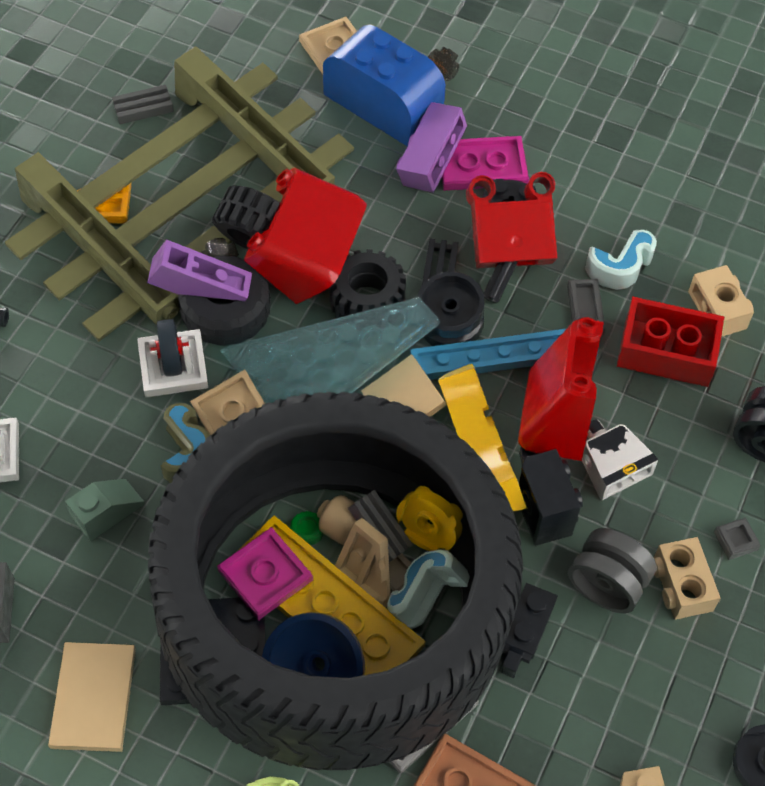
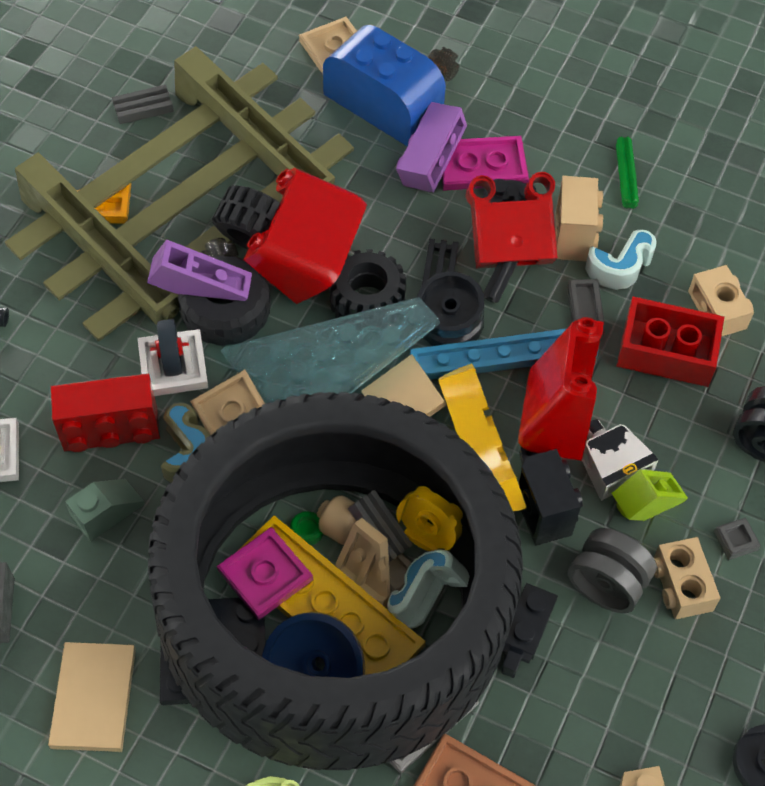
none -> red brick [51,373,160,452]
none -> tan brick [555,176,603,261]
none -> lime slope [612,469,688,521]
none -> green axle [616,136,639,209]

